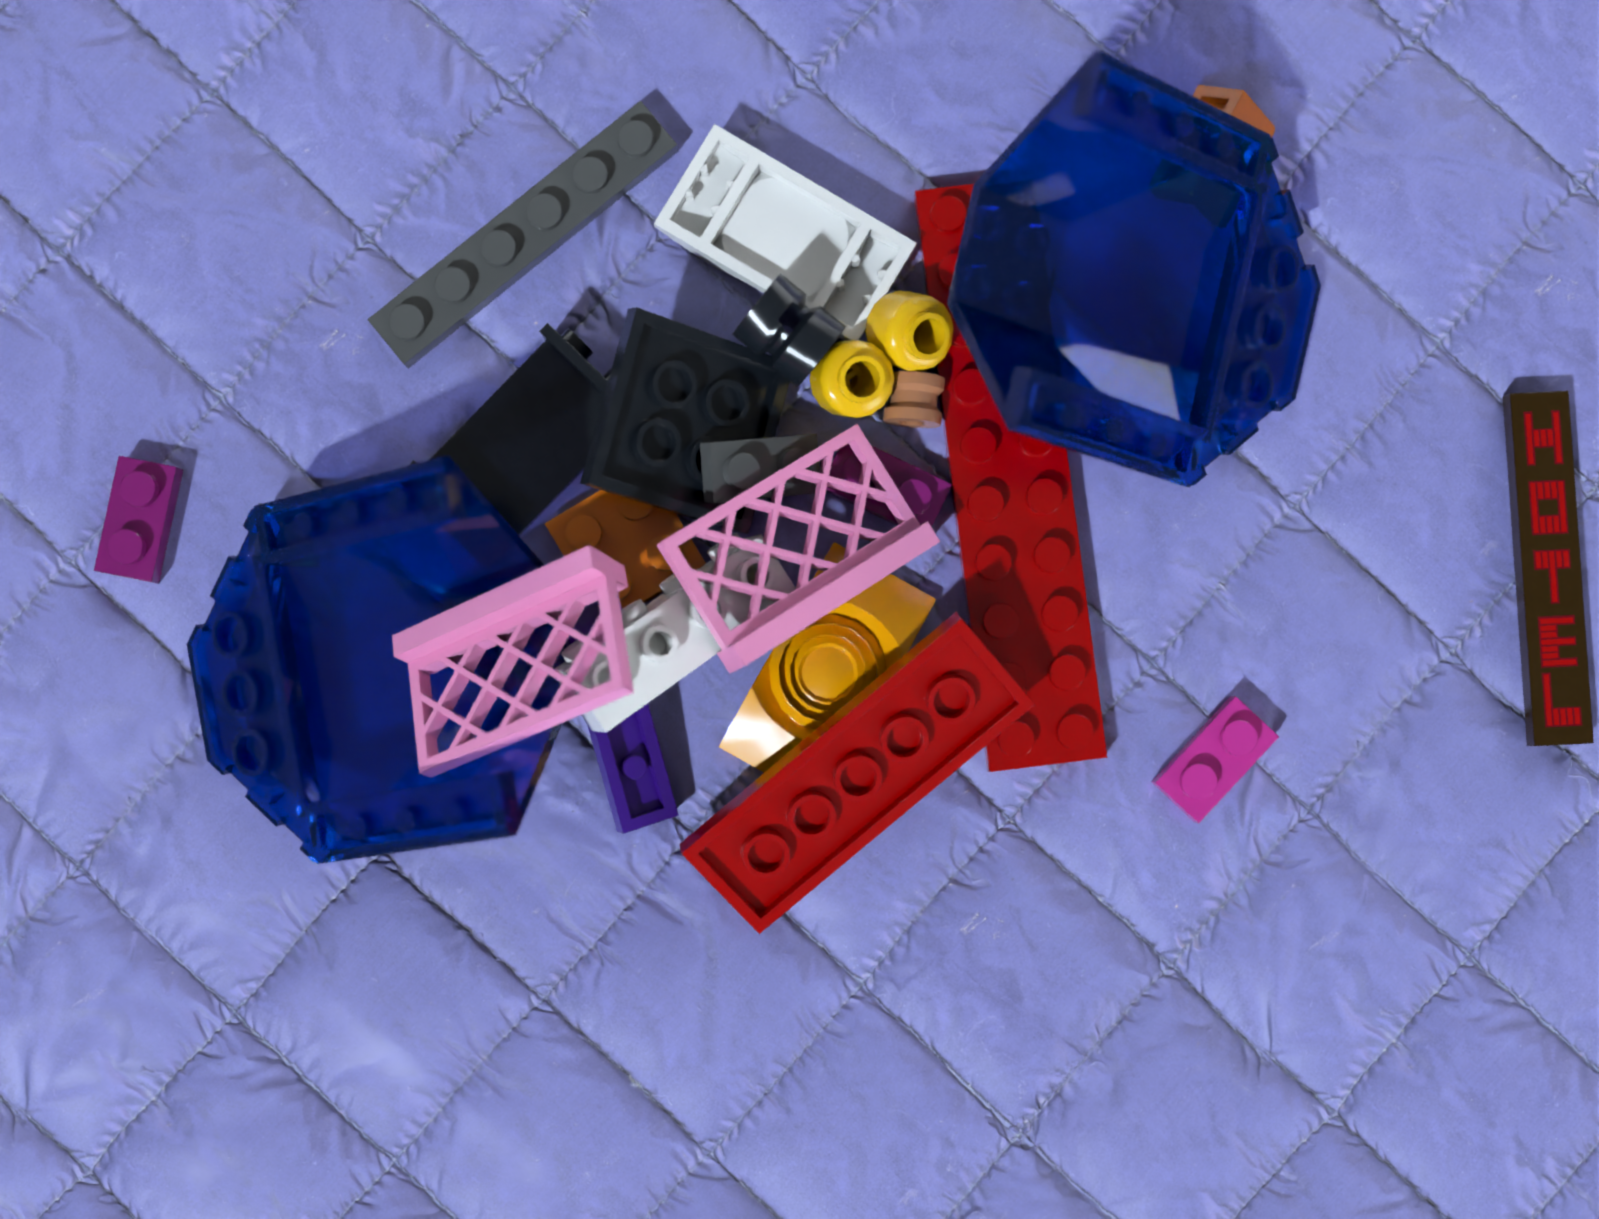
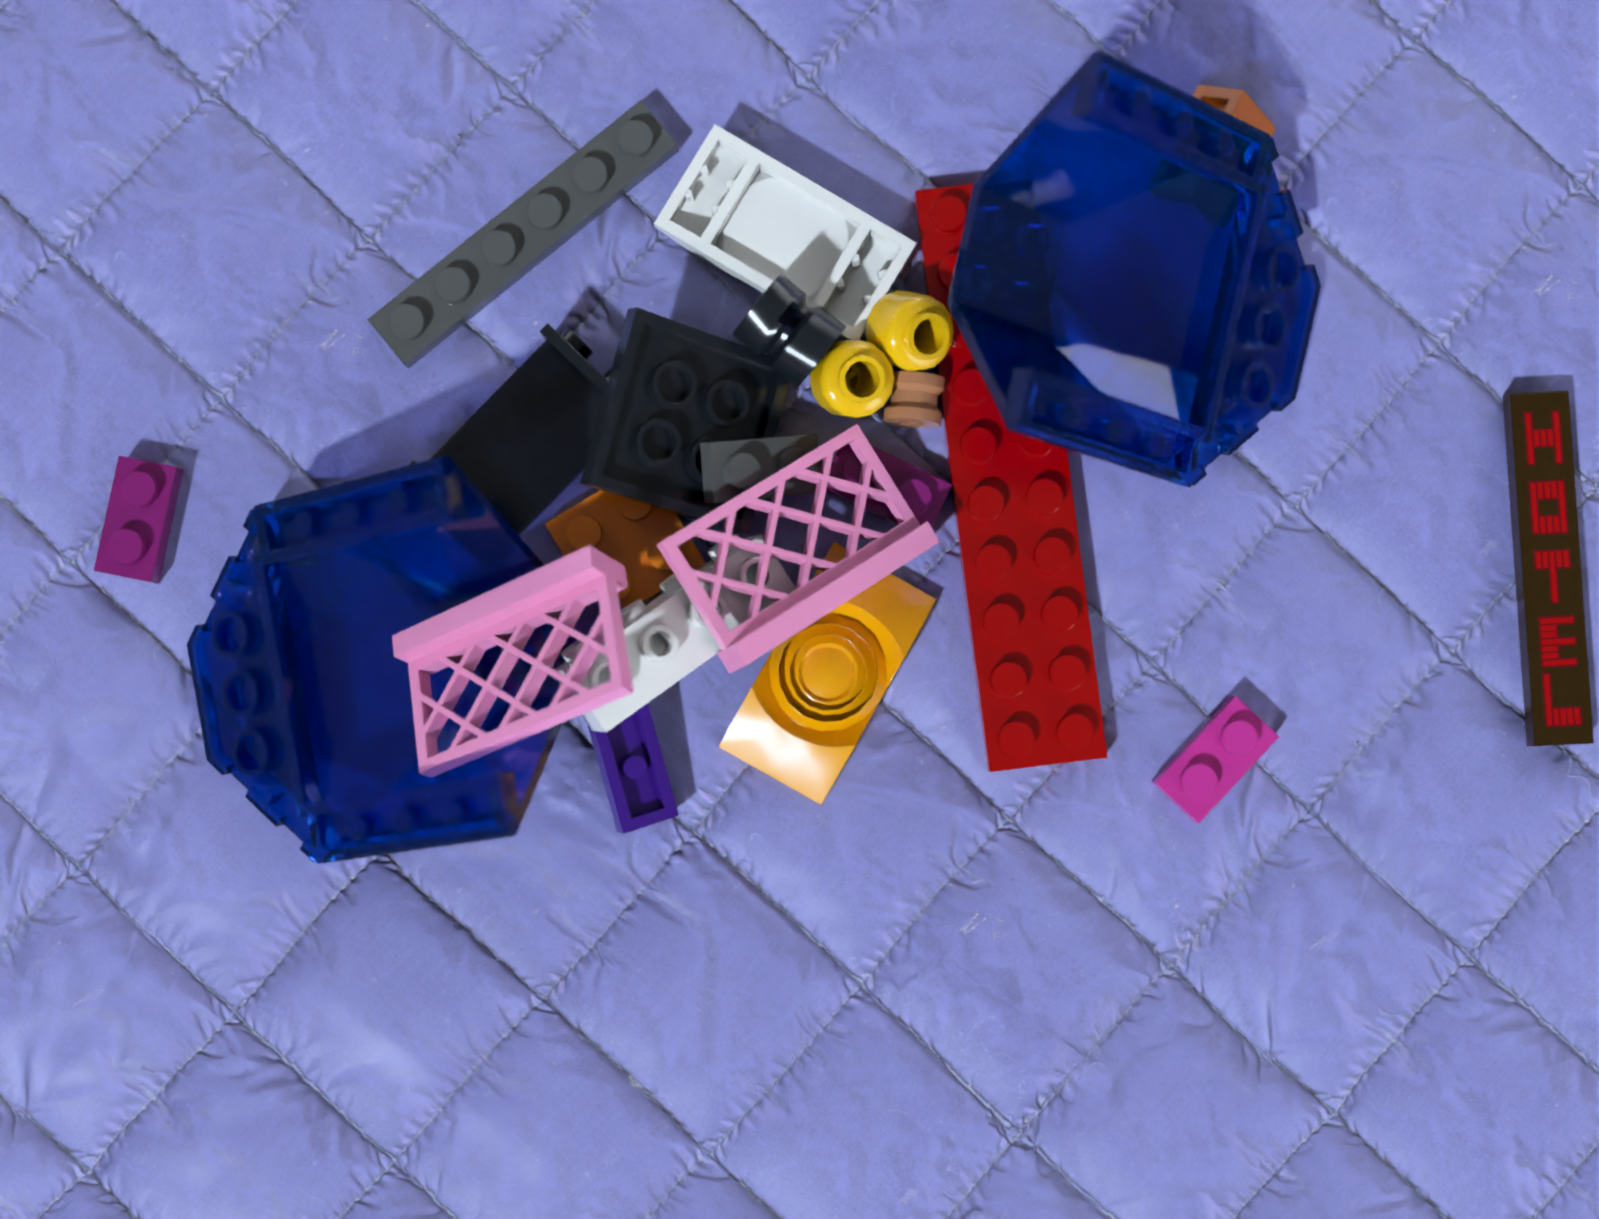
red plate [679,612,1036,934] -> none

